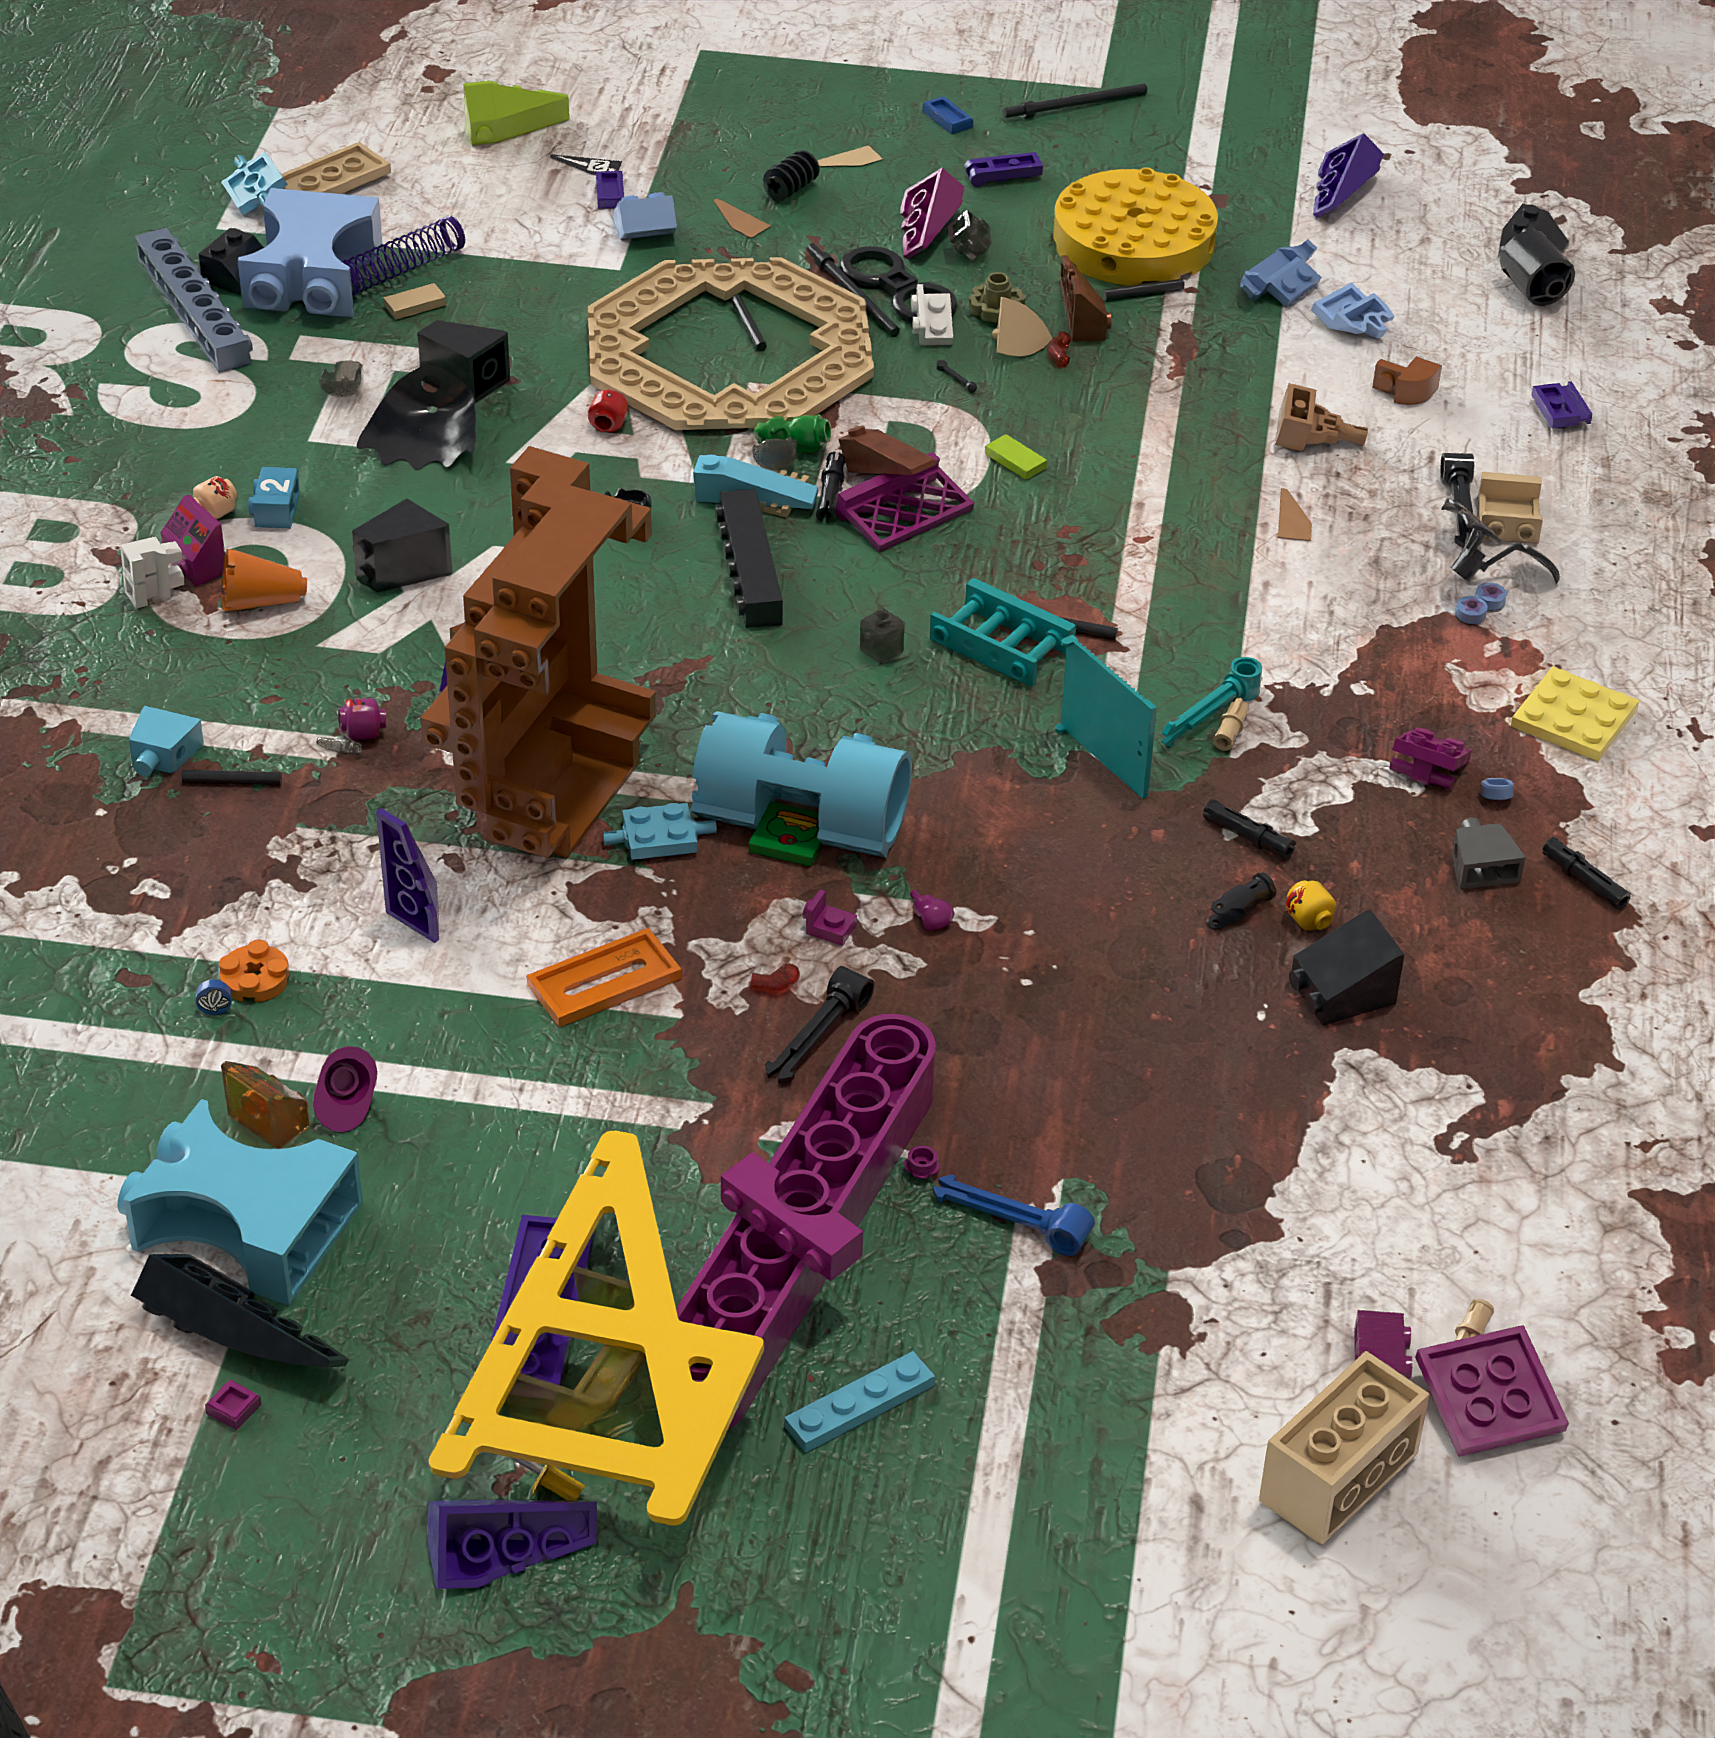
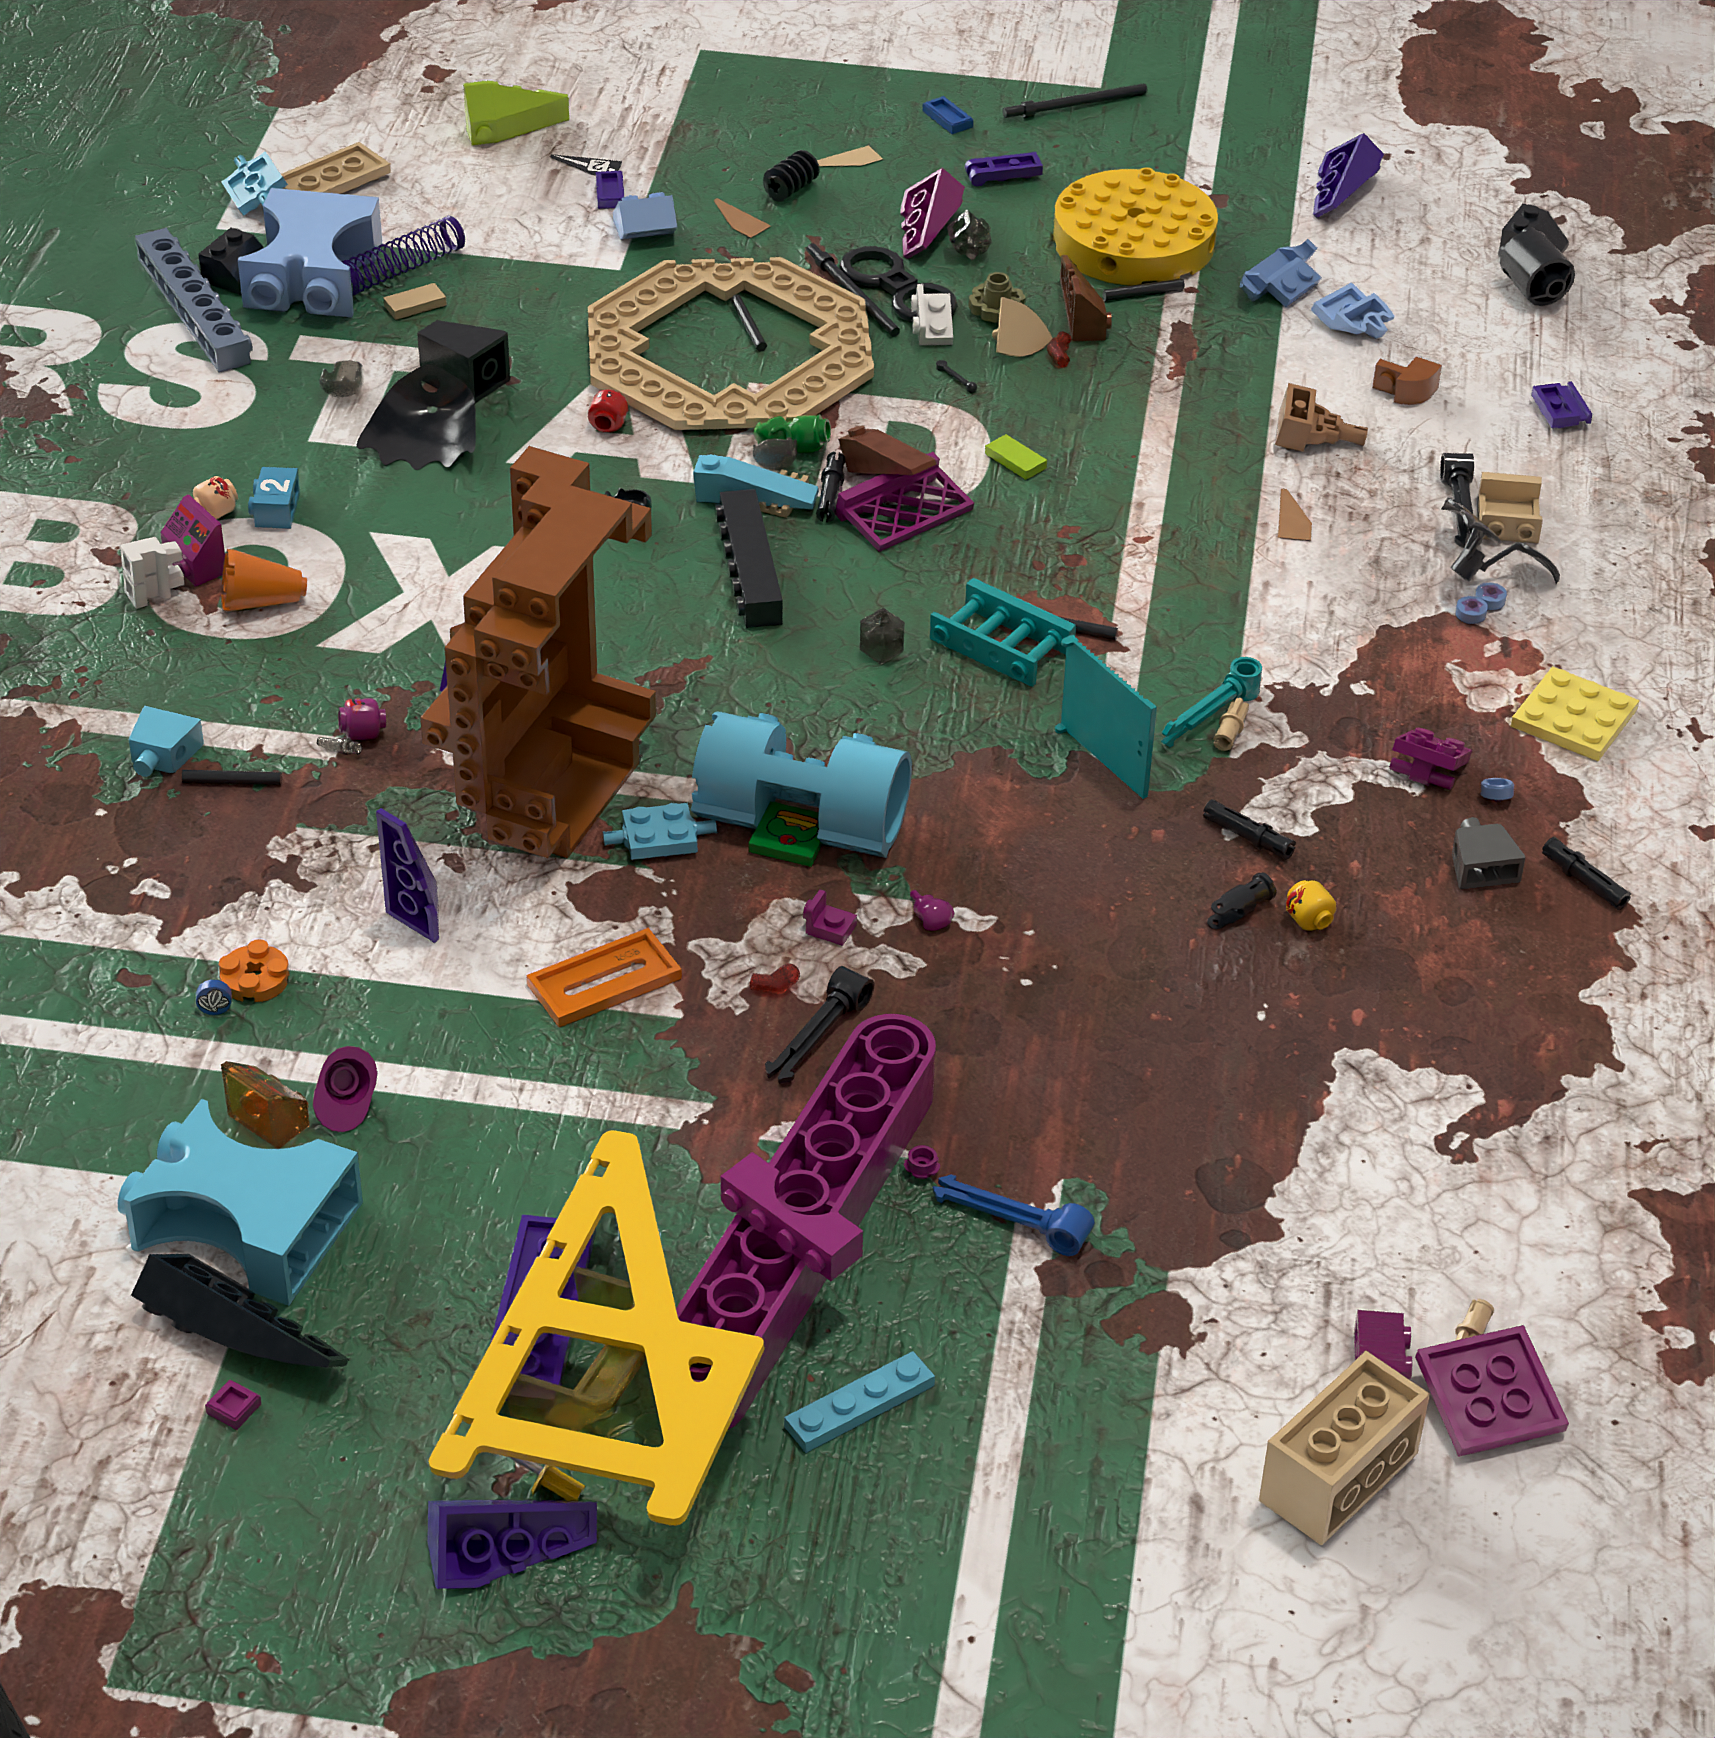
black slope [352,498,453,593] -> none
black slope [1289,910,1405,1026] -> none

